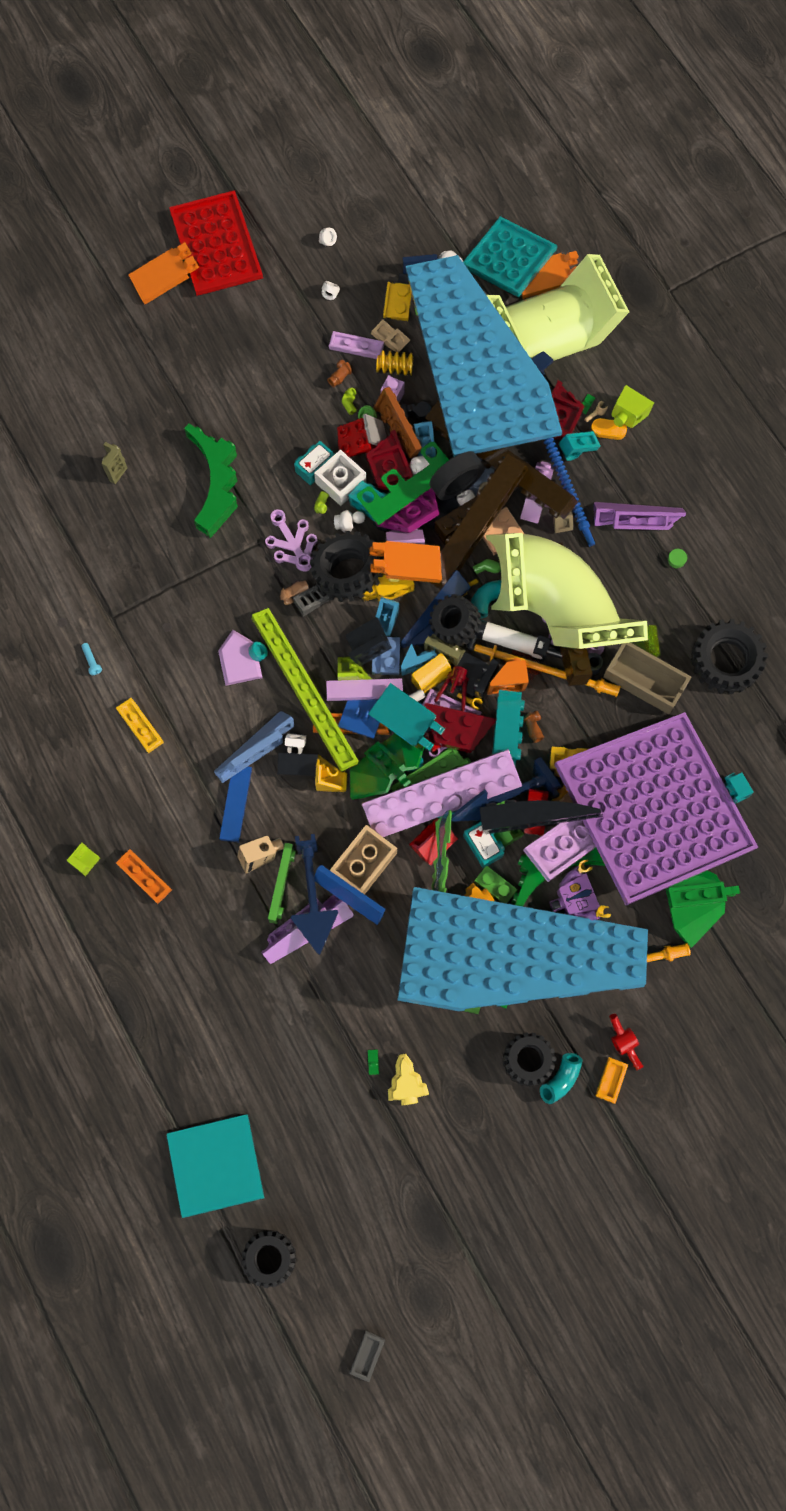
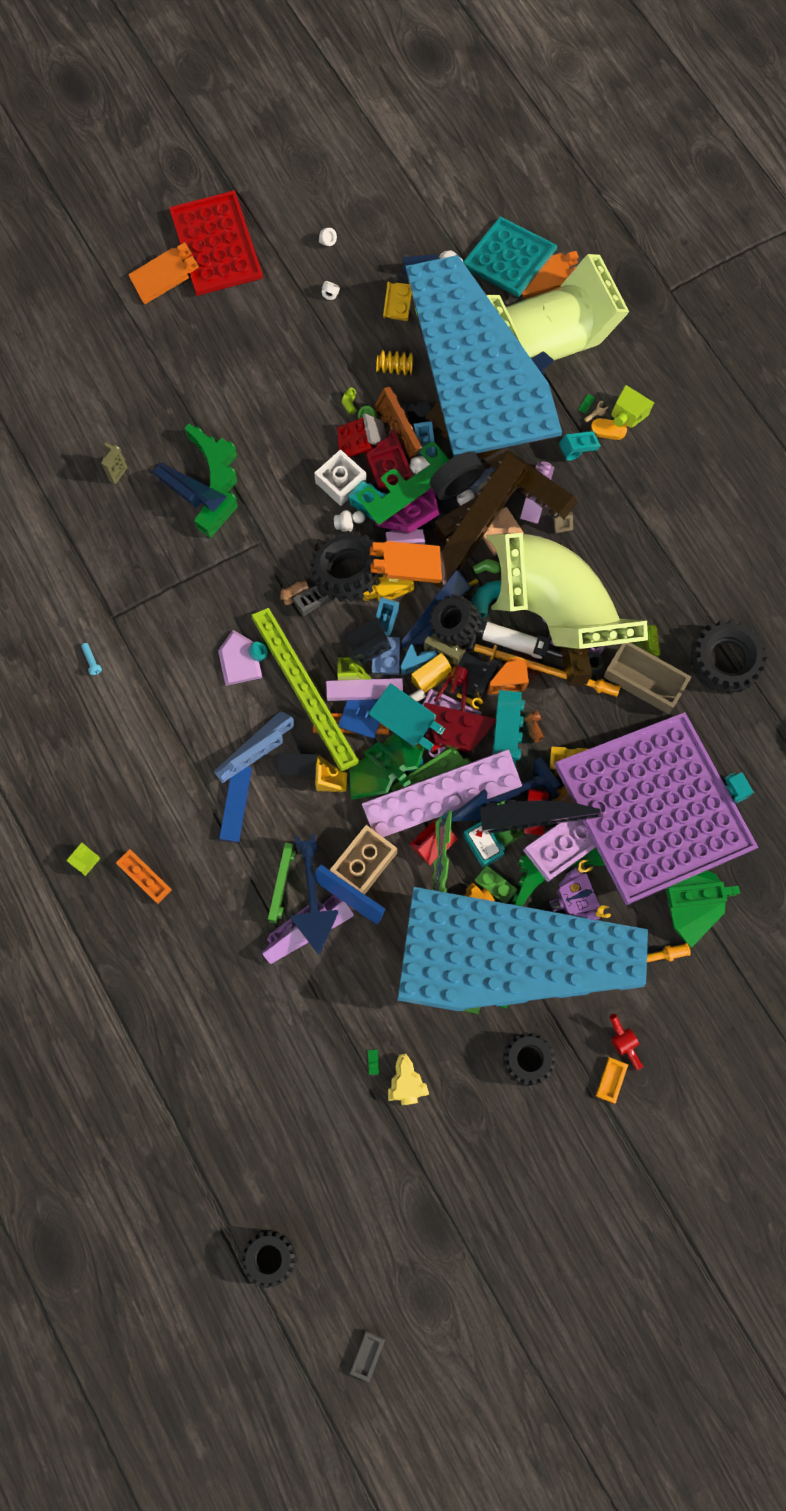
yellow tile [116,698,164,753] -> none
teal tile [167,1114,265,1218] -> none
tan torso [237,836,284,874] -> none
lavender plant [265,510,317,571] -> none
white tile [285,734,306,754] -> none
brick [294,441,335,486] -> none
lime arm [314,491,329,514] -> none
dark orange arm [327,360,351,387] -> none
lavender tile [329,331,384,359] -> none
tan slope [371,320,410,353] -> none
lavender brick [381,375,404,403] -> none
teal cylinder [540,1053,582,1104] -> none
blue hose [542,438,595,547] -> none
dark red wing [551,380,584,439] -> none
medium lavender wedge [594,502,686,530] -> none
bright green tile [668,549,687,568] -> none
none -> dark blue wedge [151,463,226,512]

